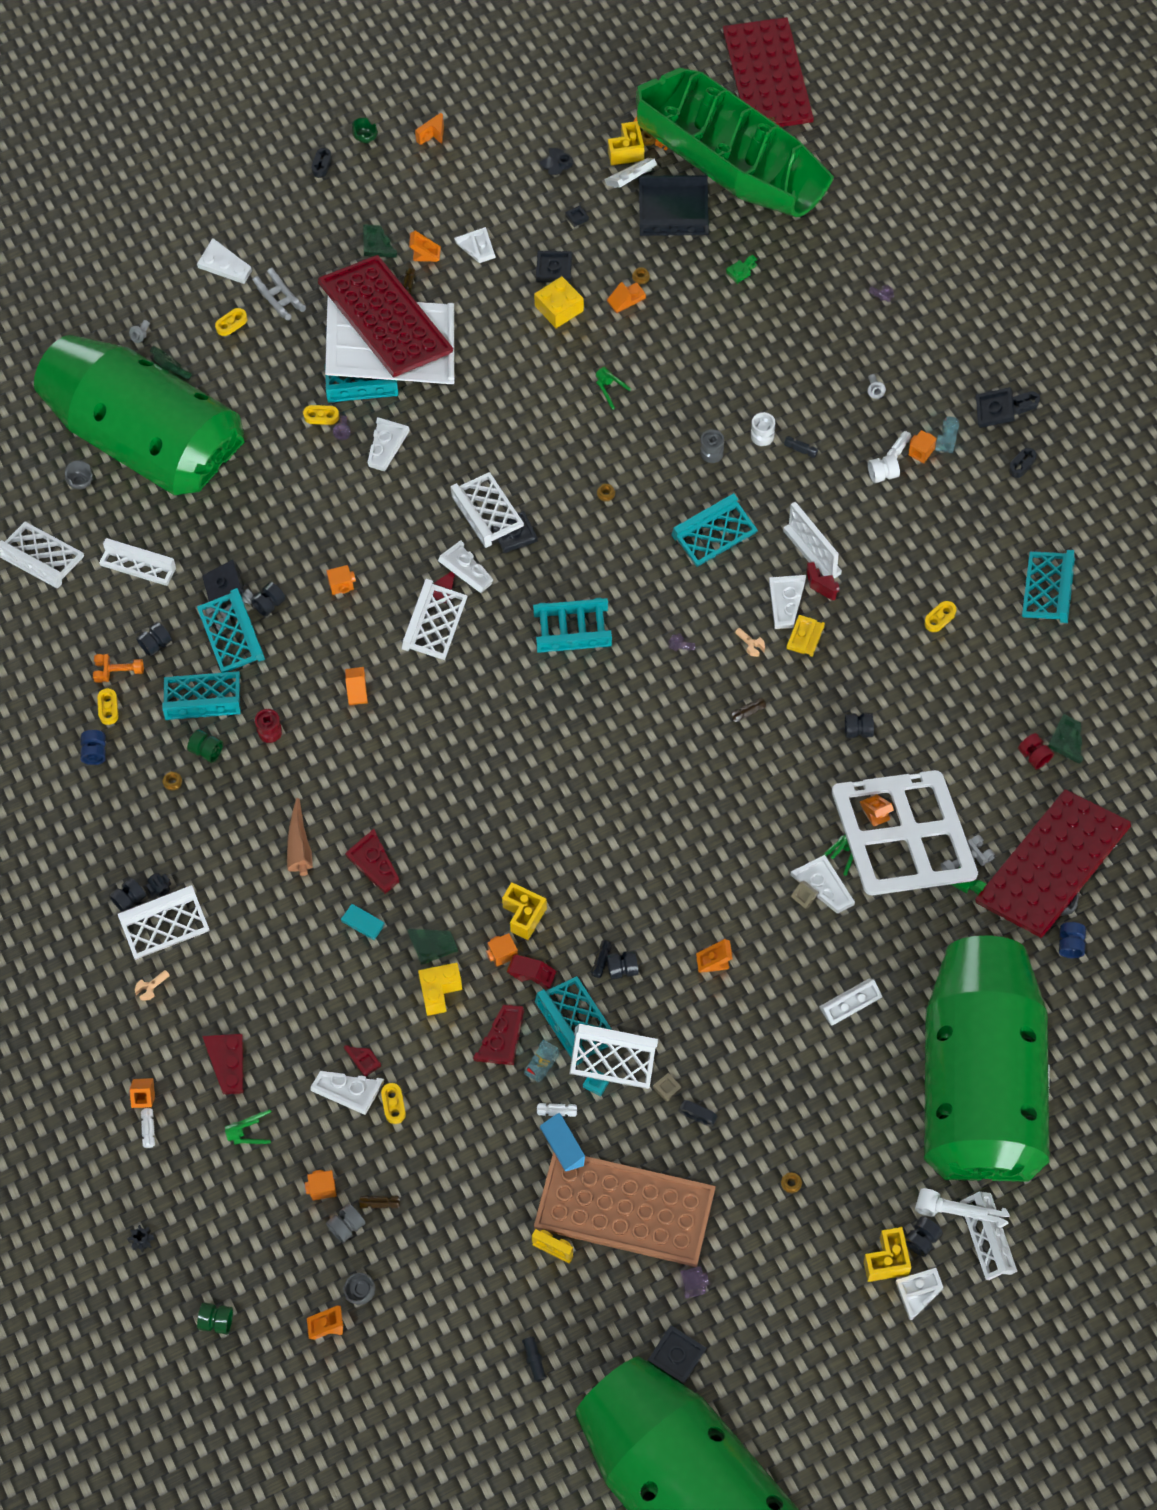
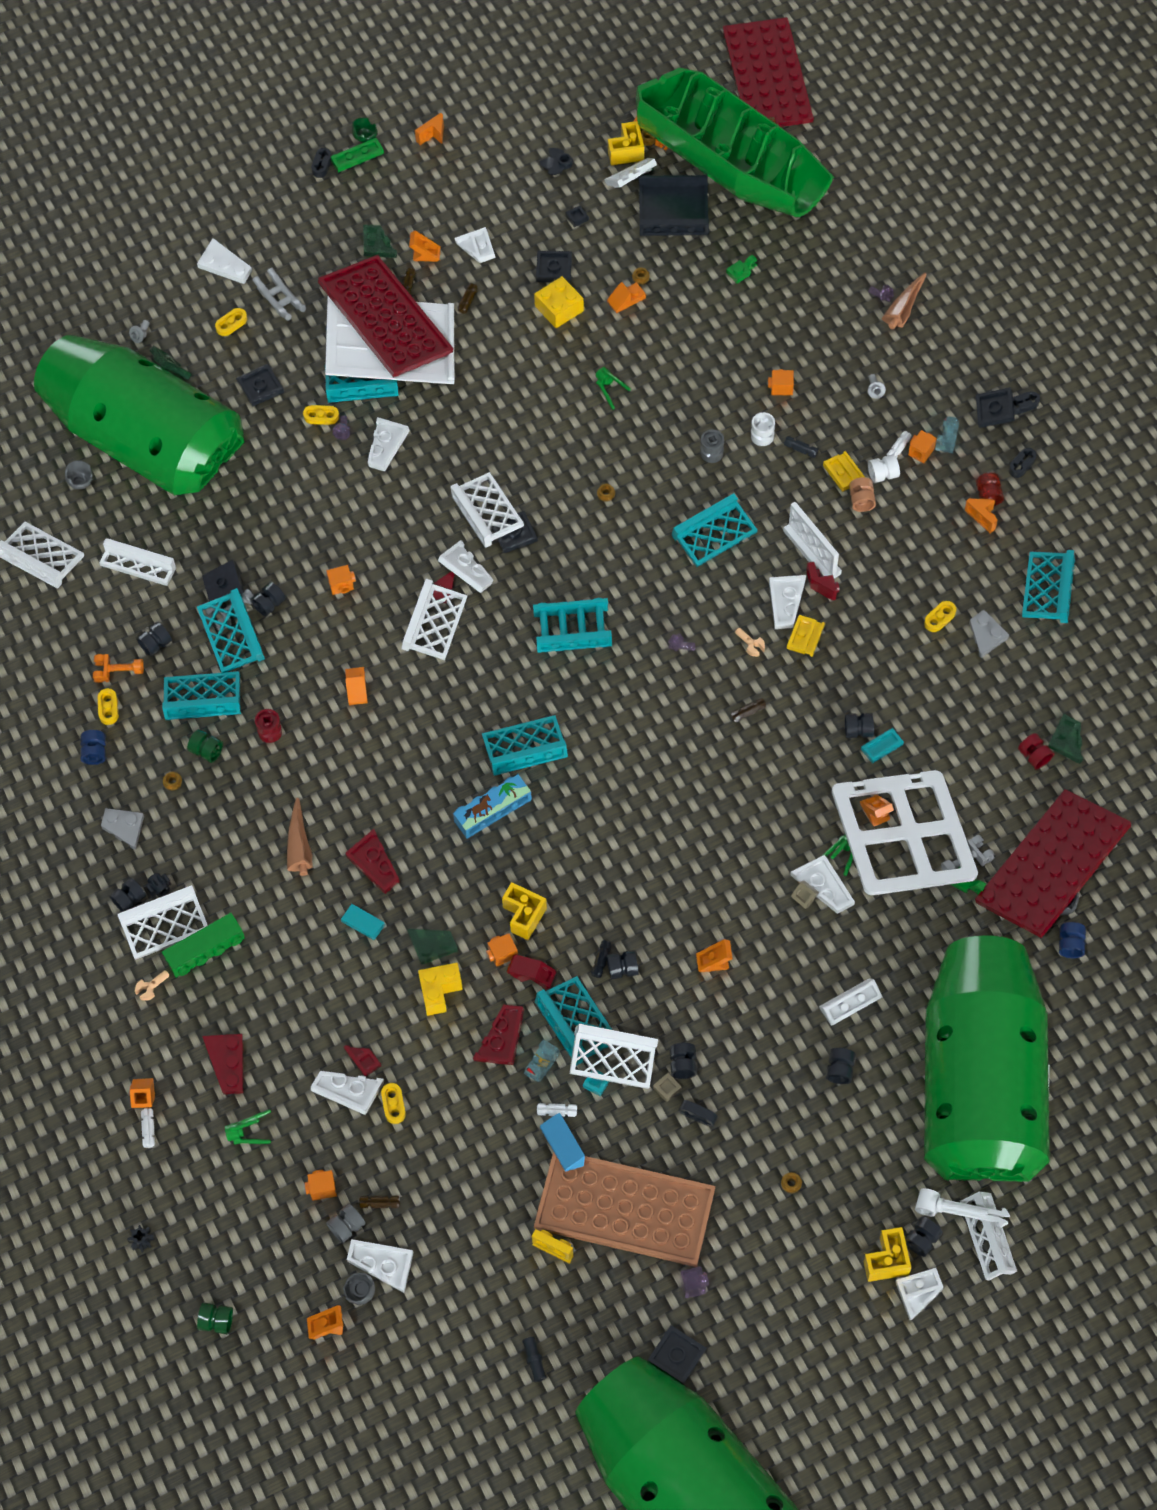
none -> light grey wing [101,808,144,849]
none -> green brick [162,913,245,978]
none -> black plate [236,364,284,407]
none -> green plate [330,138,384,173]
none -> white wing [347,1239,413,1293]
none -> dark azure brick [453,774,532,839]
none -> dark brown axle [457,283,478,314]
none -> teal fence [482,715,568,776]
none -> black wheel [670,1043,697,1079]
none -> orange brick [768,369,794,395]
none -> yellow plate [823,451,865,492]
none -> black wheel [826,1048,856,1084]
none -> nougat wheel [849,477,876,512]
none -> teal tile [861,728,904,764]
none -> nougat piece [882,272,927,329]
none -> orange slope [965,498,998,534]
none -> light grey wing [969,610,1009,658]
none -> clear red wheel [976,472,1004,506]

